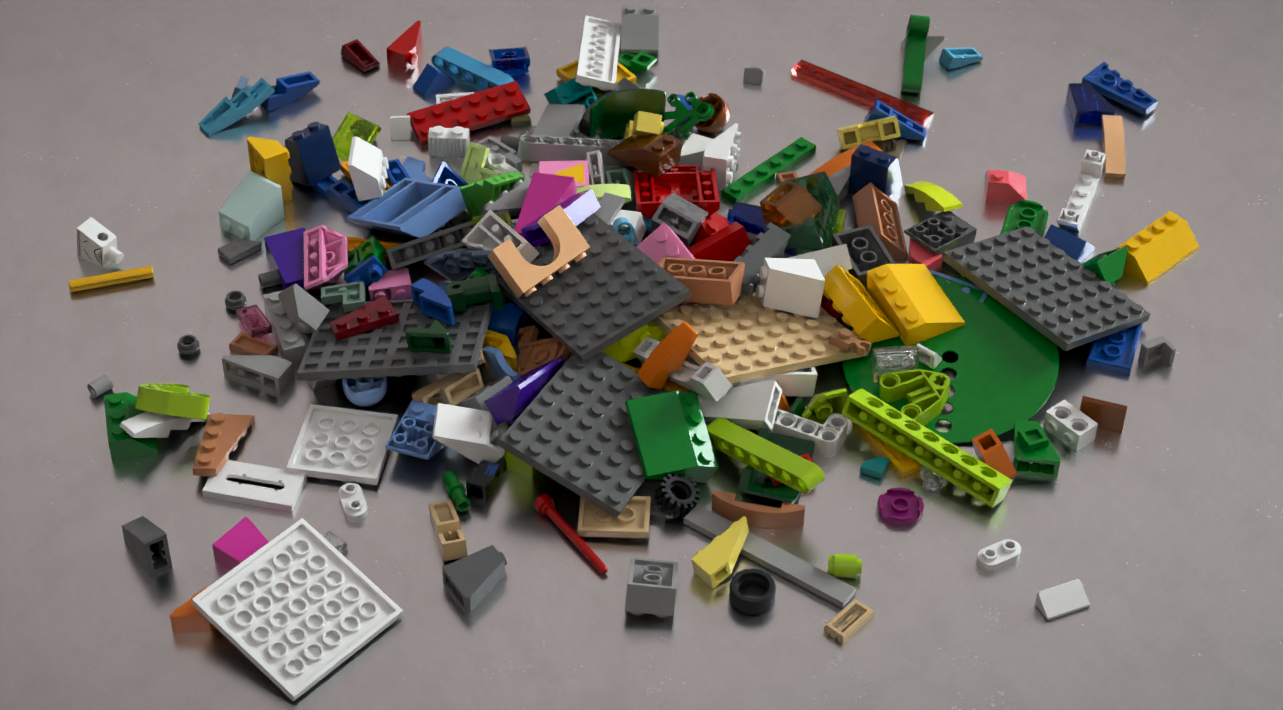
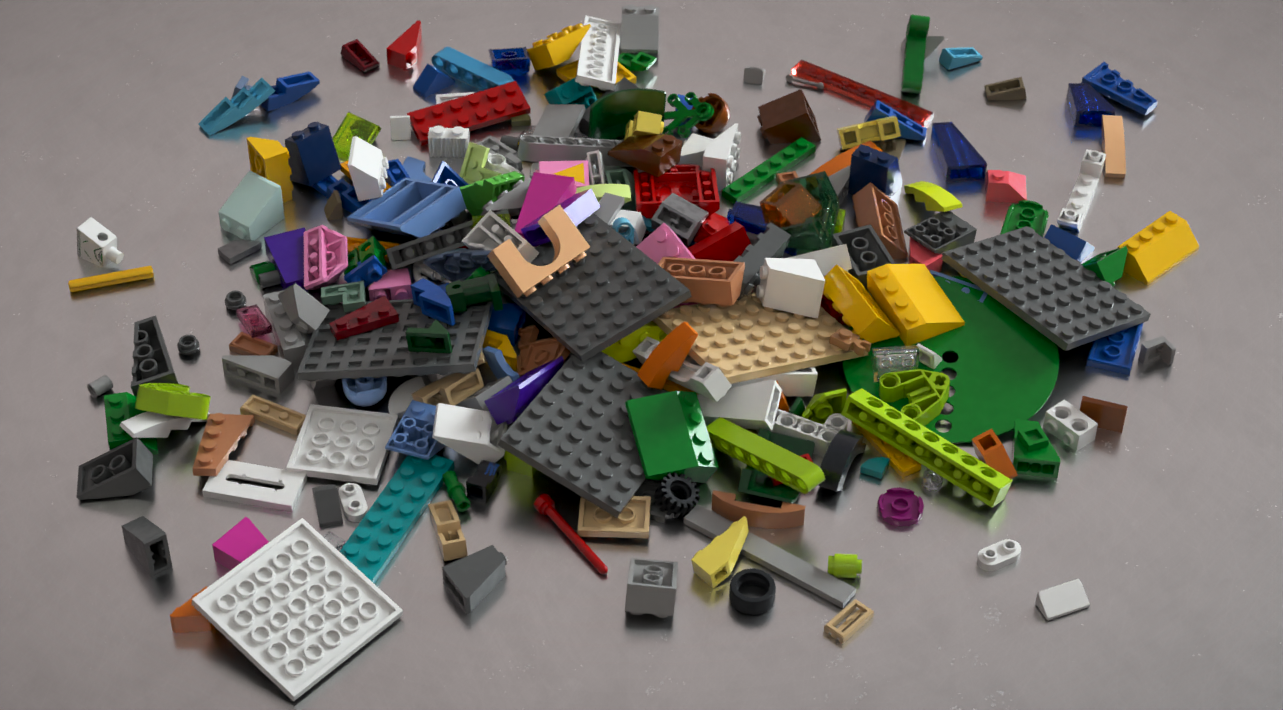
none -> dark grey slope [77,437,153,500]
none -> dark grey wedge [131,315,179,397]
none -> tan tile [240,394,306,436]
none -> green slope [249,261,275,284]
none -> dark grey slope [312,484,343,527]
none -> dark tan slope [324,190,343,221]
none -> teal plate [340,455,455,584]
none -> white tile [388,376,425,419]
none -> white plant [412,259,445,282]
none -> yellow slope [526,23,591,71]
none -> reddish brown slope [757,89,821,144]
none -> light grey hinge [786,74,824,89]
none -> black arch [818,429,867,492]
none -> clear blue slope [931,122,987,182]
none -> dark tan slope [984,77,1027,101]

